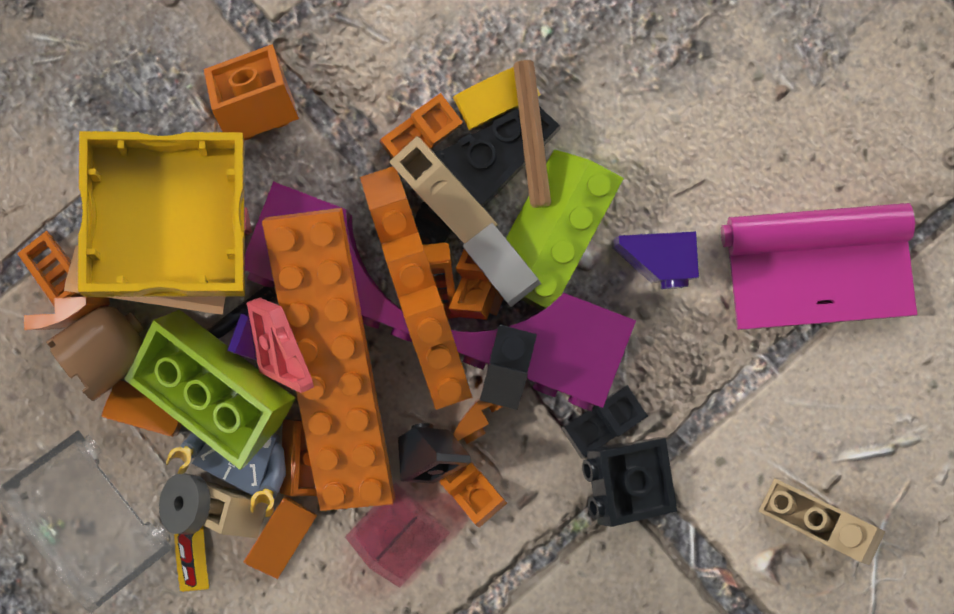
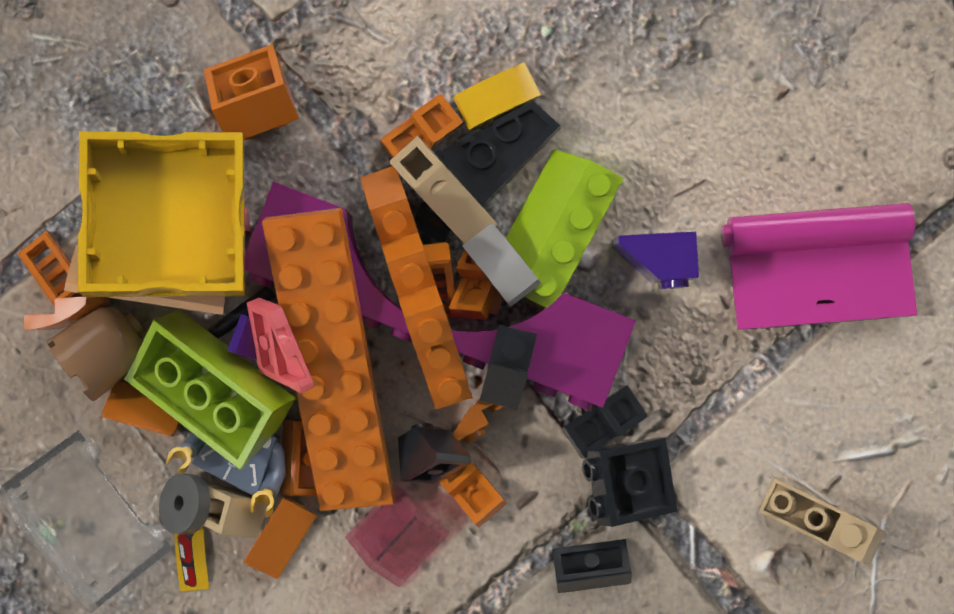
medium nougat axle [514,60,551,208] -> none
none -> black slope [552,539,632,593]

